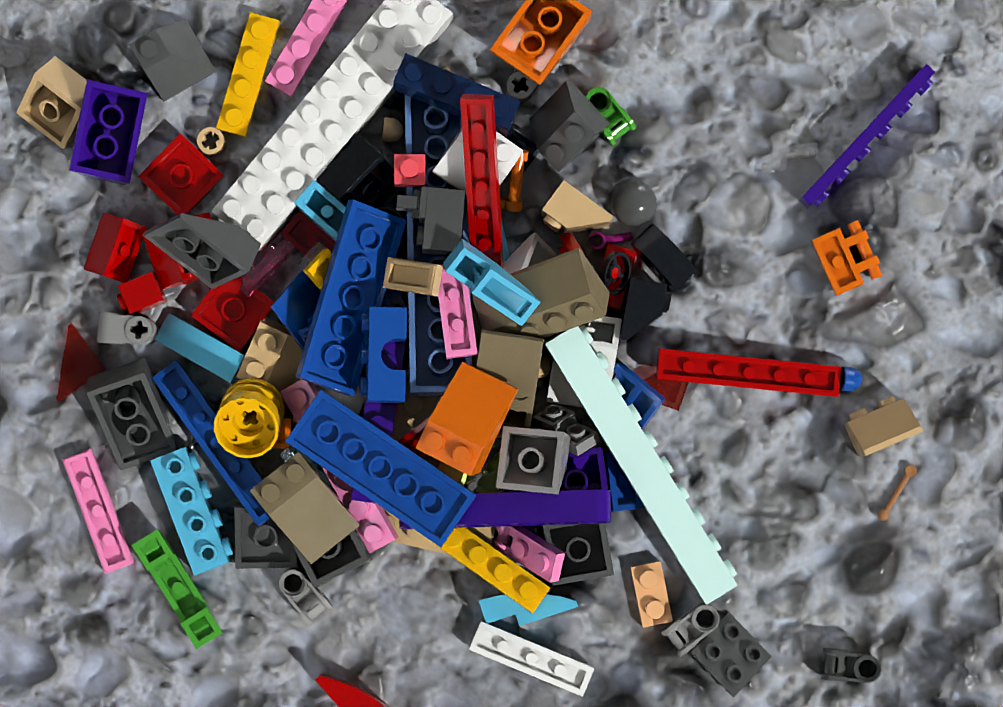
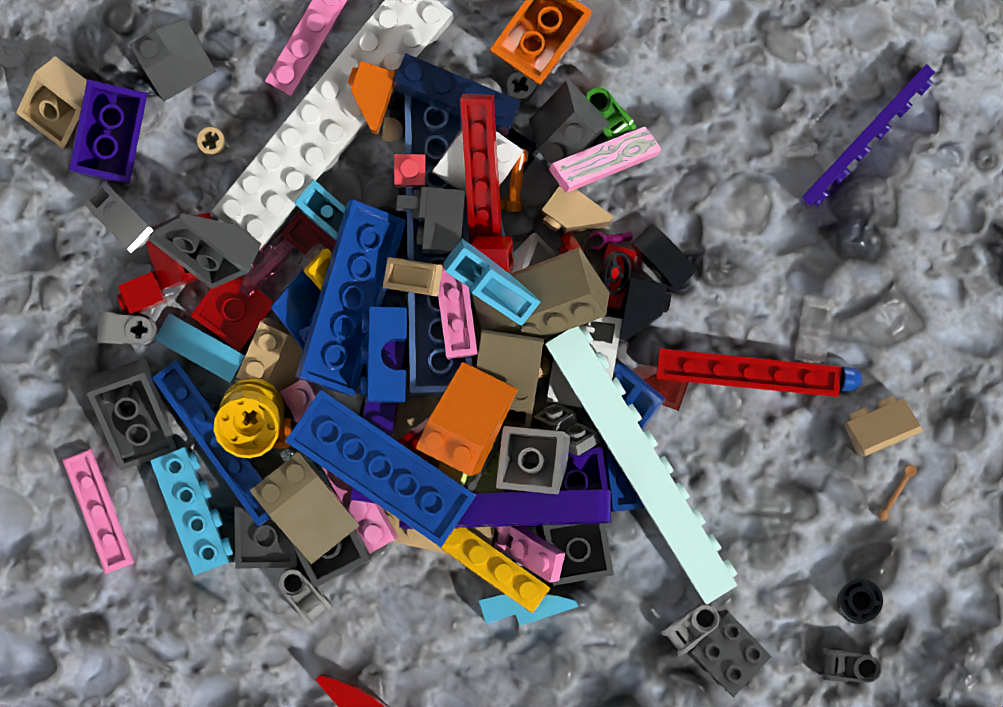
clear red tile [56,323,106,402] -> none
red panel [84,213,147,283] -> none
bright green slope [131,529,223,649] -> none
red plate [138,133,225,215] -> none
yellow plate [216,12,280,138] -> none
black slope [317,135,399,208] -> none
white plate [469,621,594,697] -> none
dark grey hair [609,179,657,226] -> none
light nougat plate [630,561,673,628] -> none
orange plate [811,220,883,296] -> none
none -> light grey slope [83,181,153,253]
none -> orange slope [348,61,396,135]
none -> red brick [472,236,514,274]
none -> bright pink tile [549,126,662,193]
none -> clear slope [794,295,835,364]
none -> black wheel [837,579,883,624]

